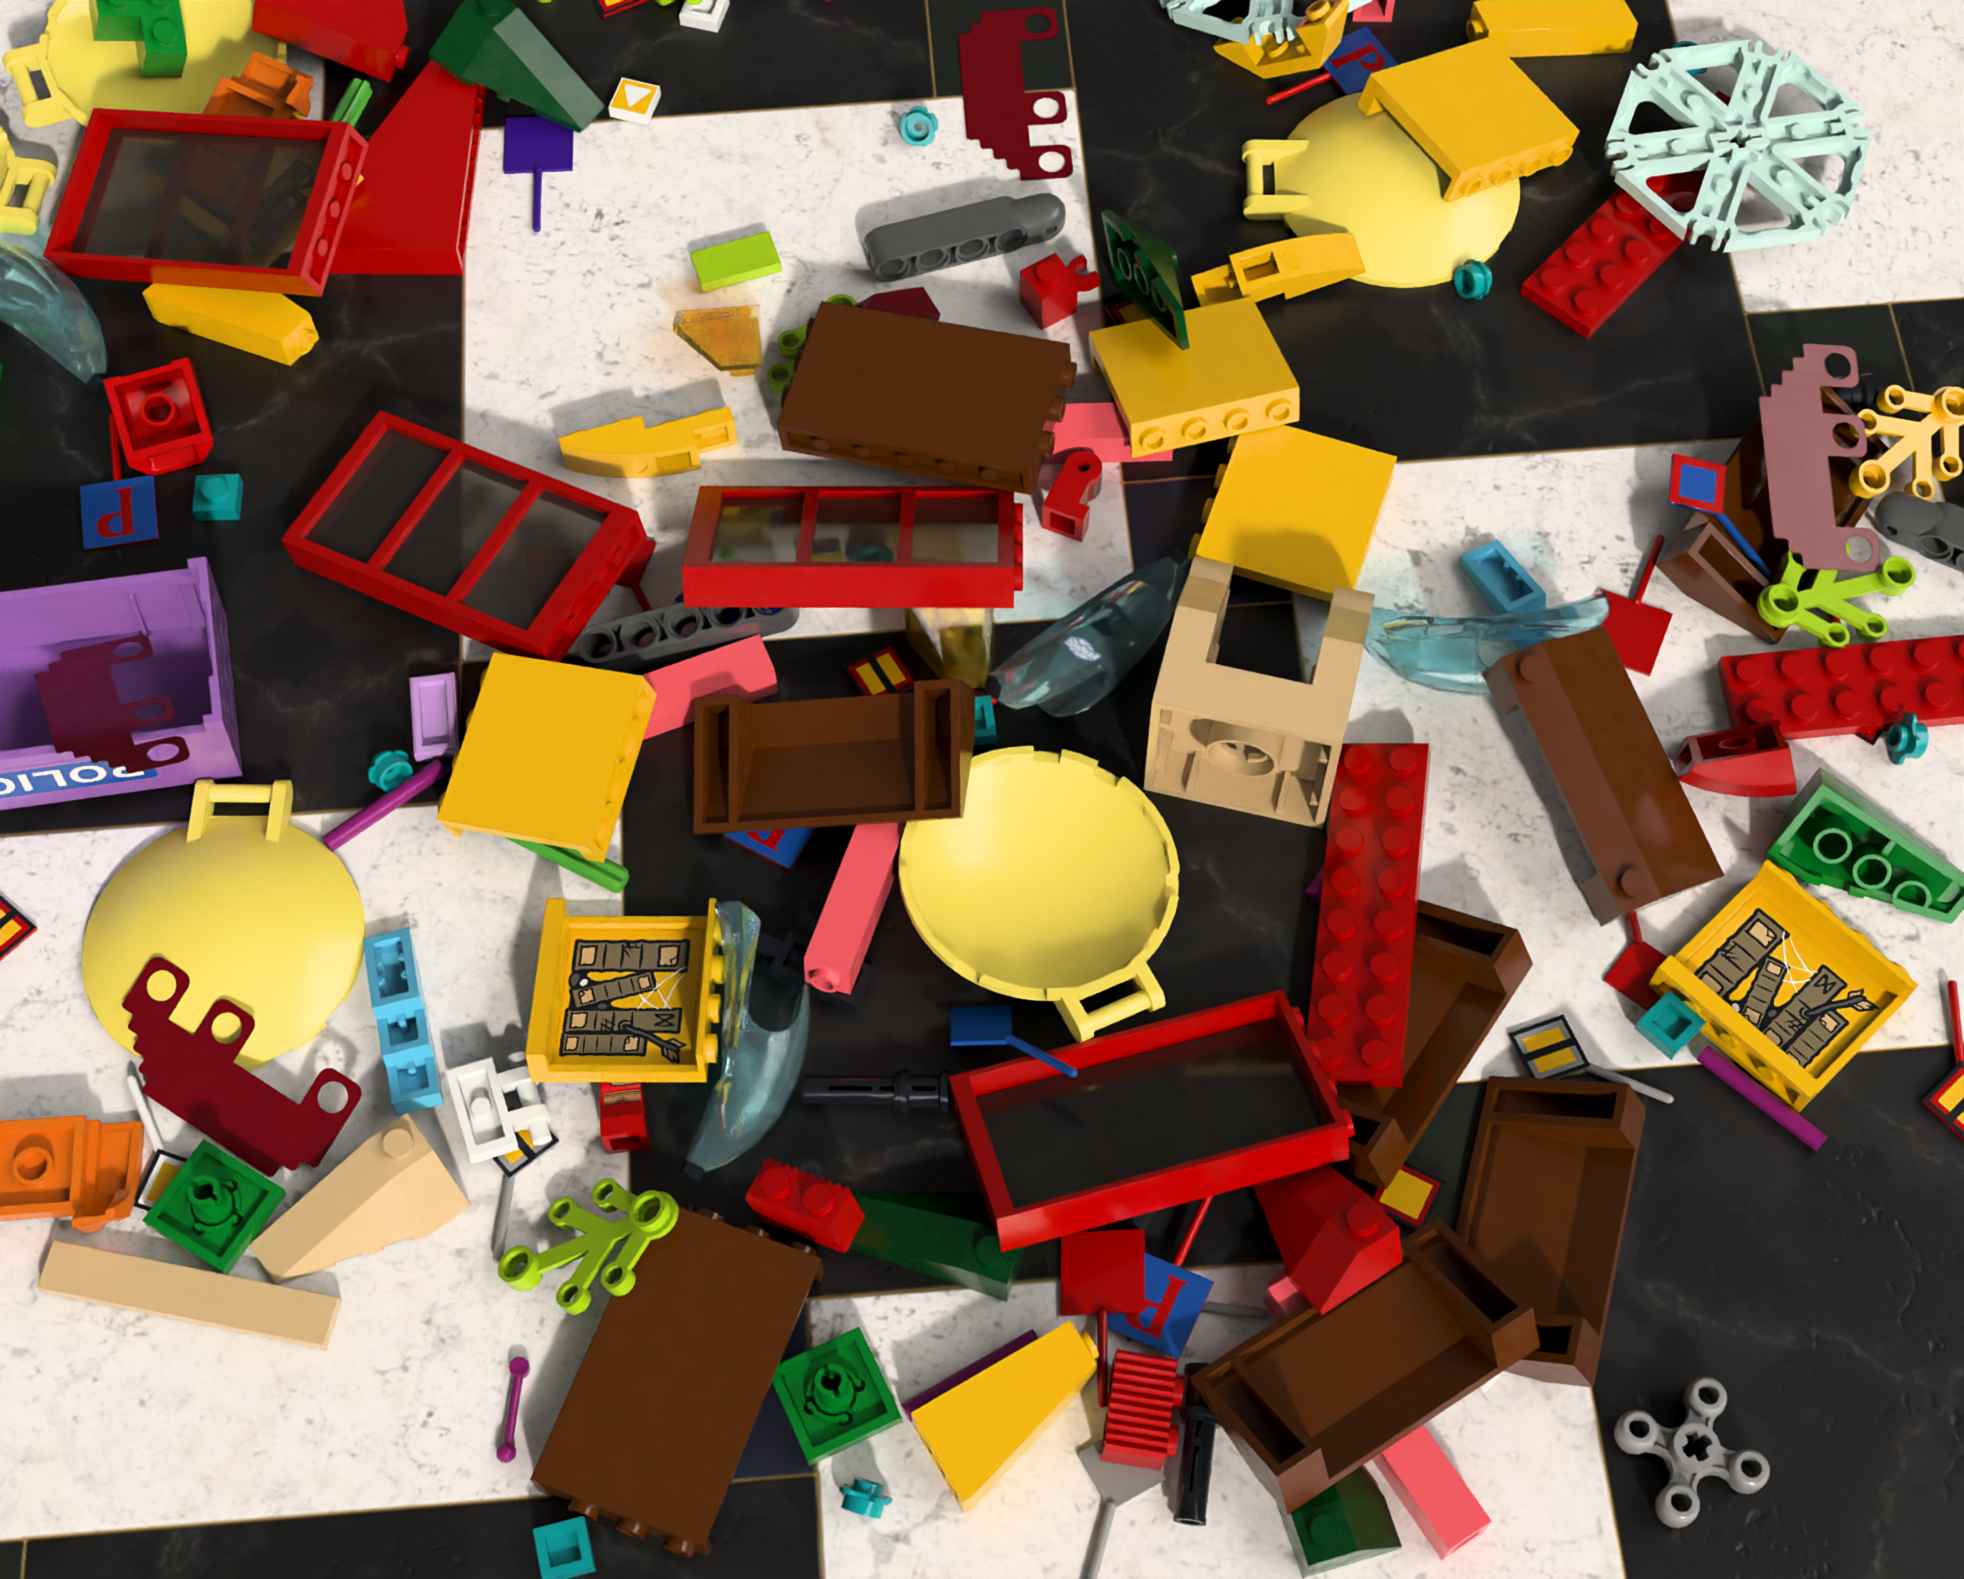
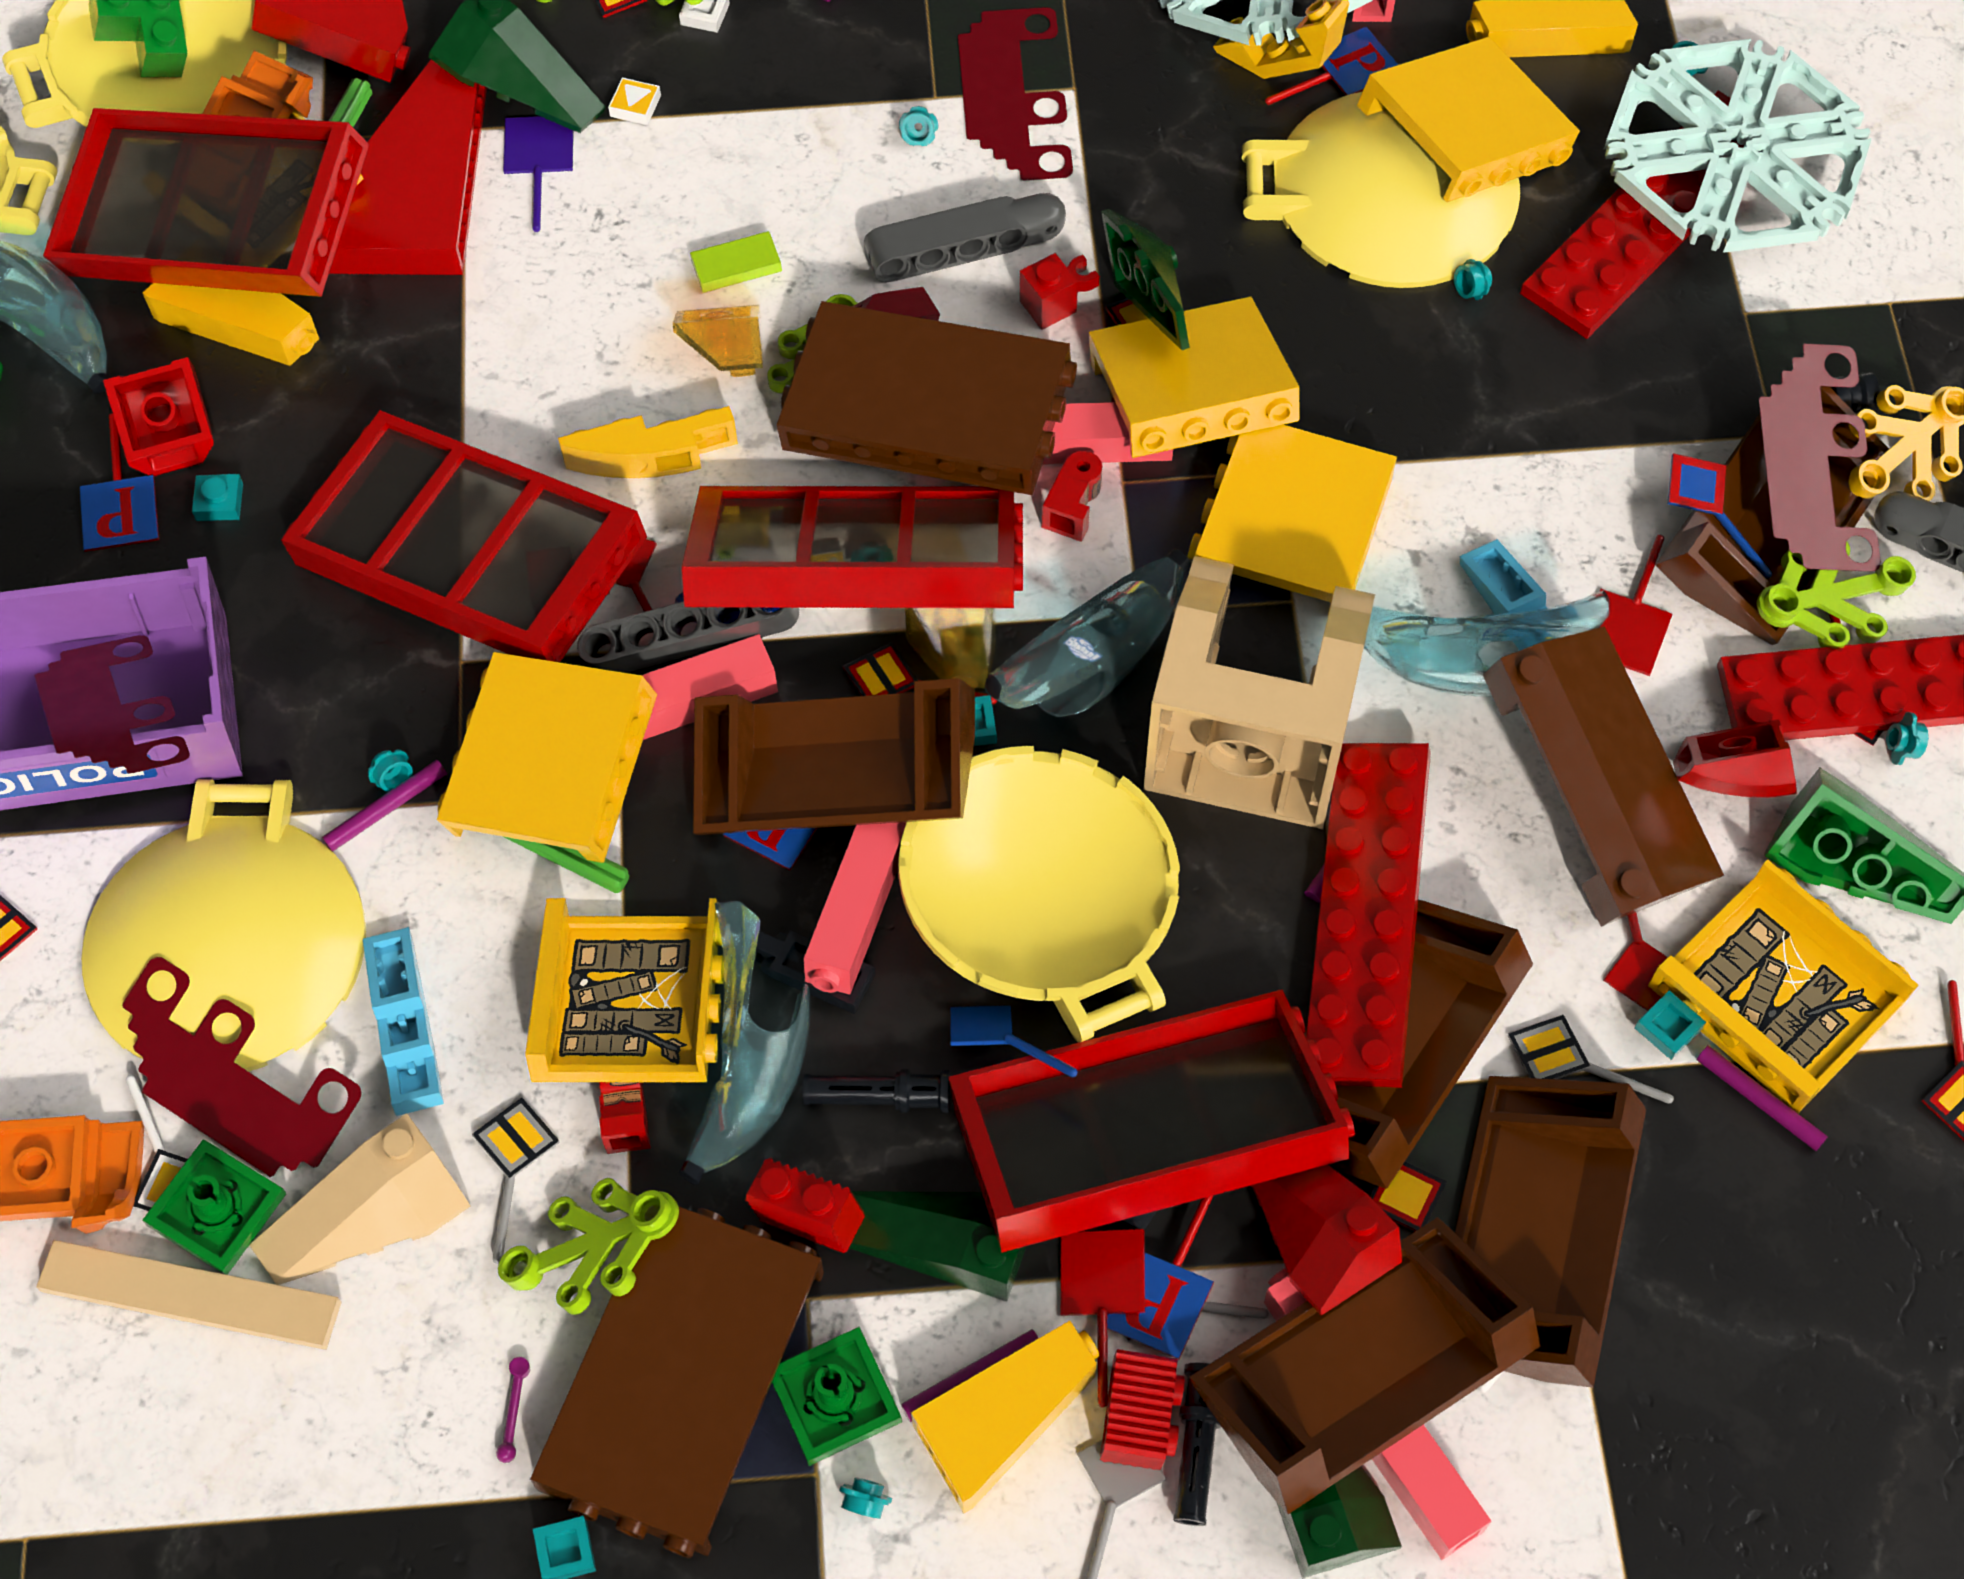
lavender tile [409,672,462,764] -> none
white plate [445,1051,552,1164] -> none
yellow slope [1191,233,1365,307] -> none
light grey gear [1614,1376,1770,1528] -> none

